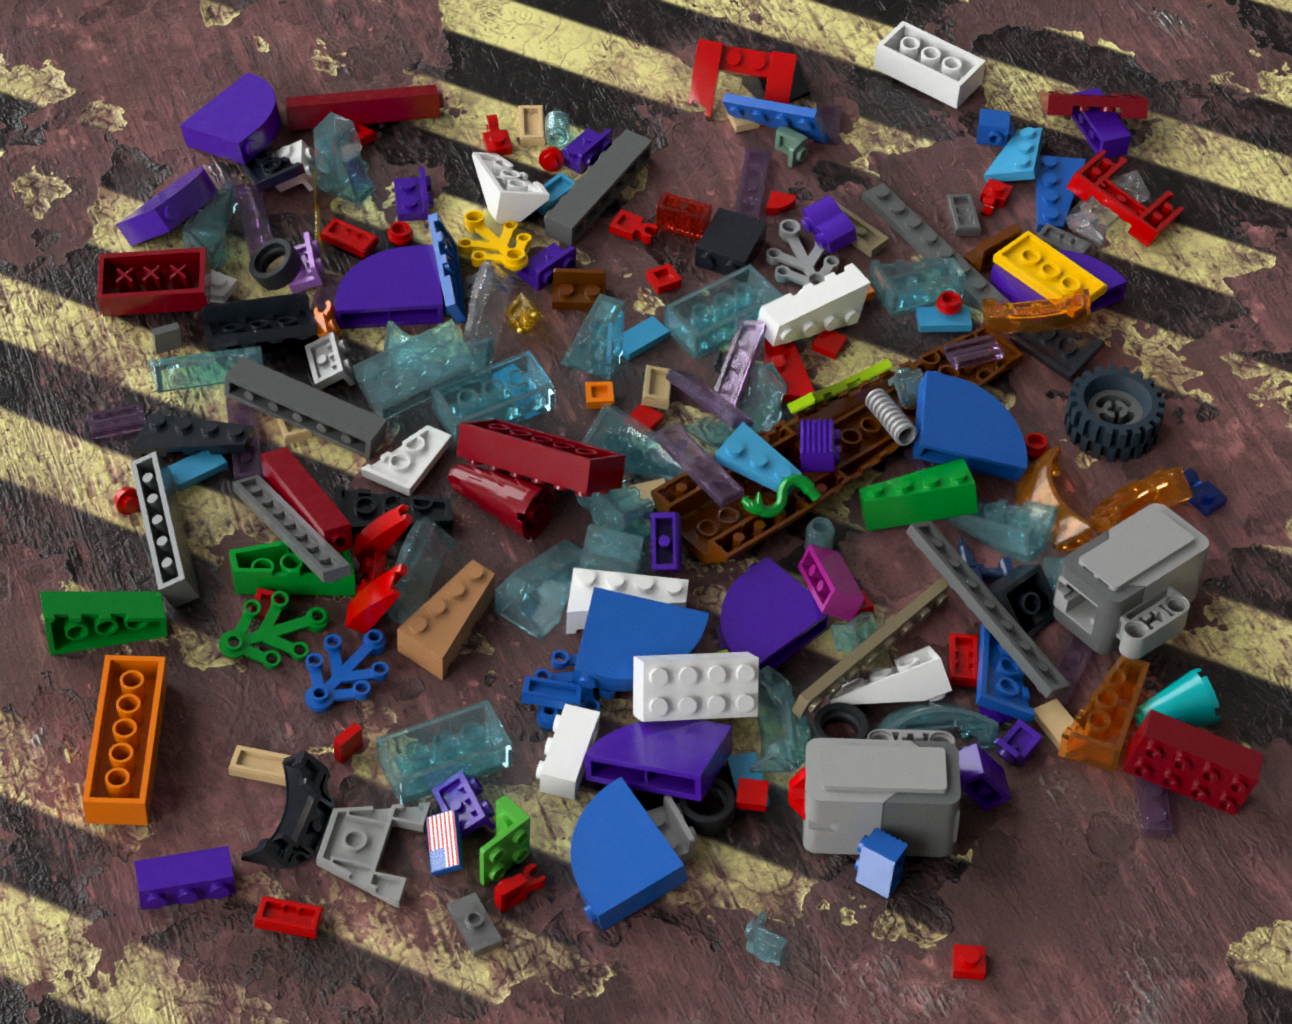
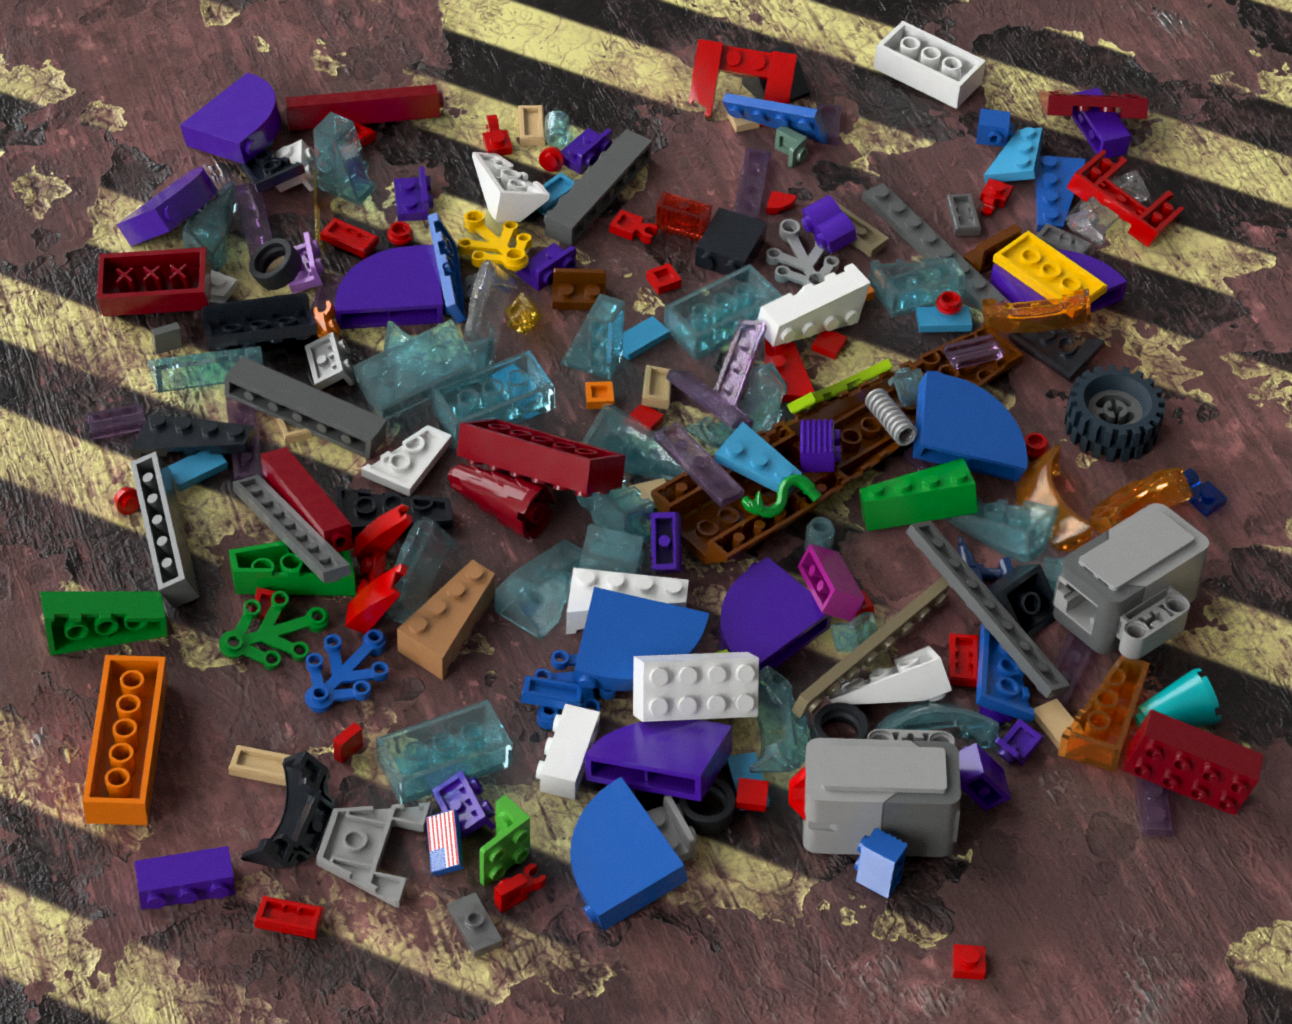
clear light blue bracket [744,911,787,966] -> none

